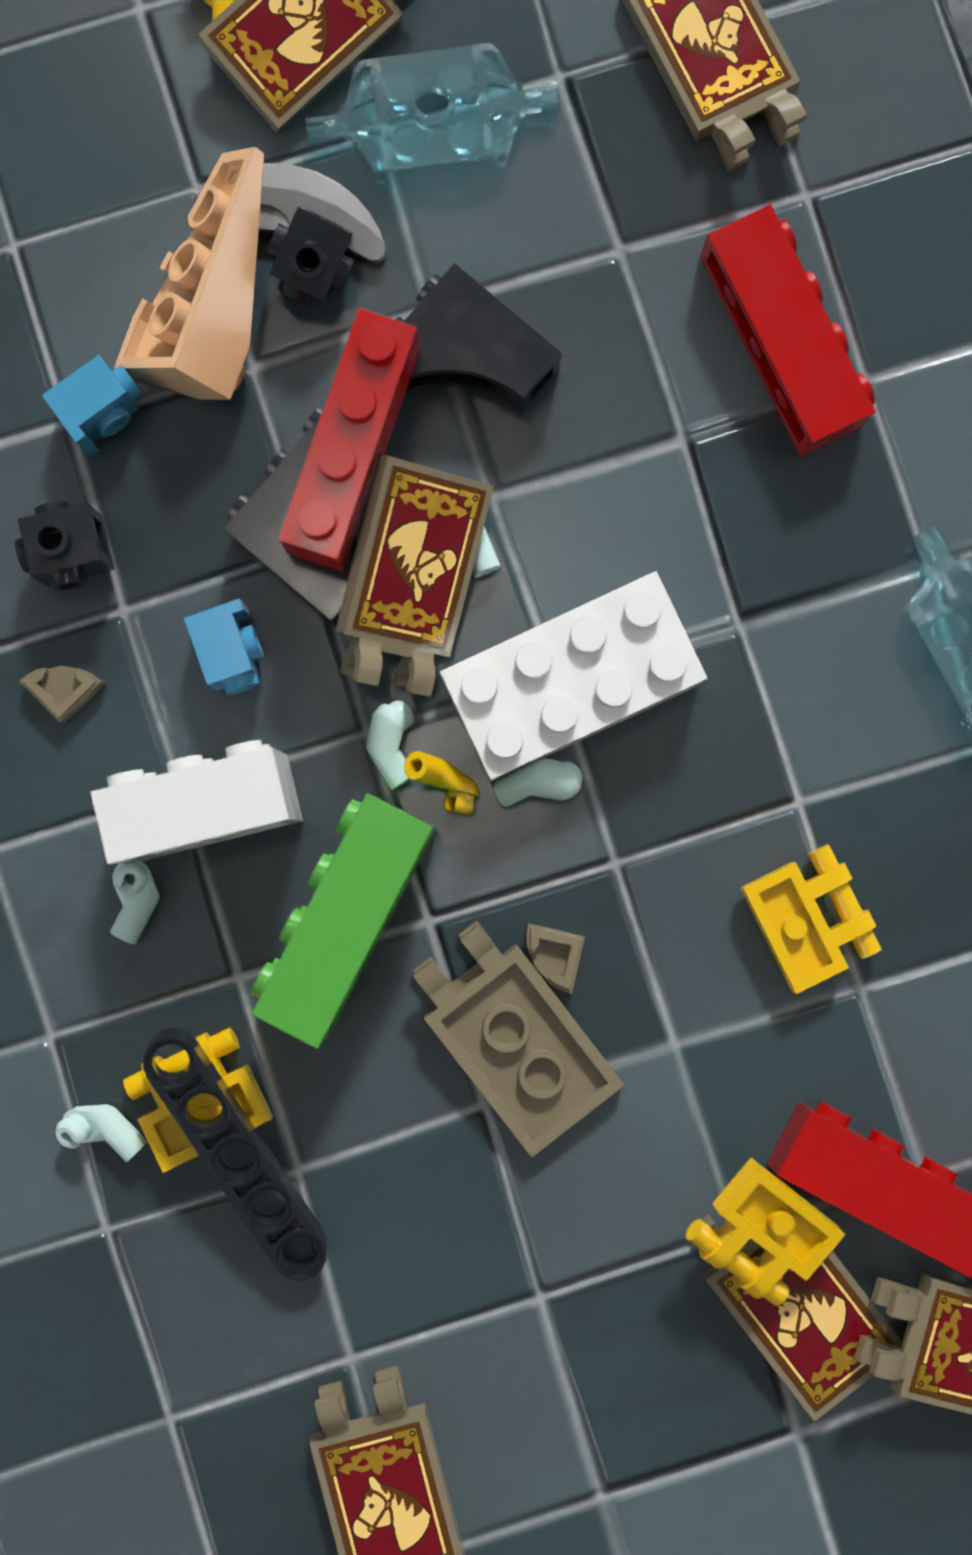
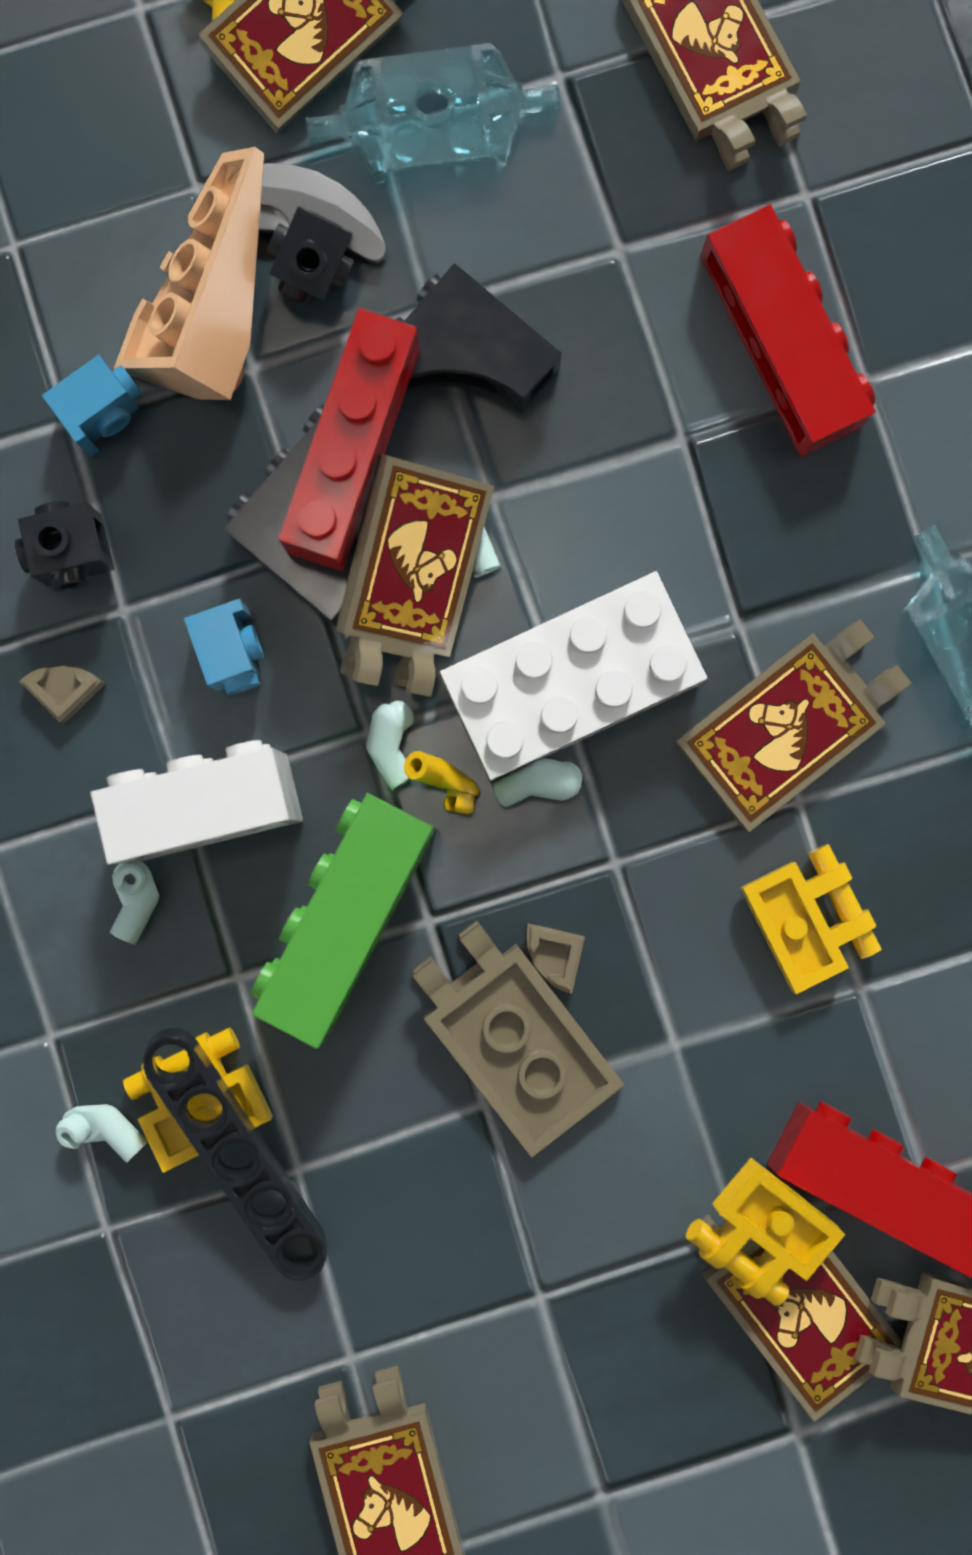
none -> tile [674,619,912,832]

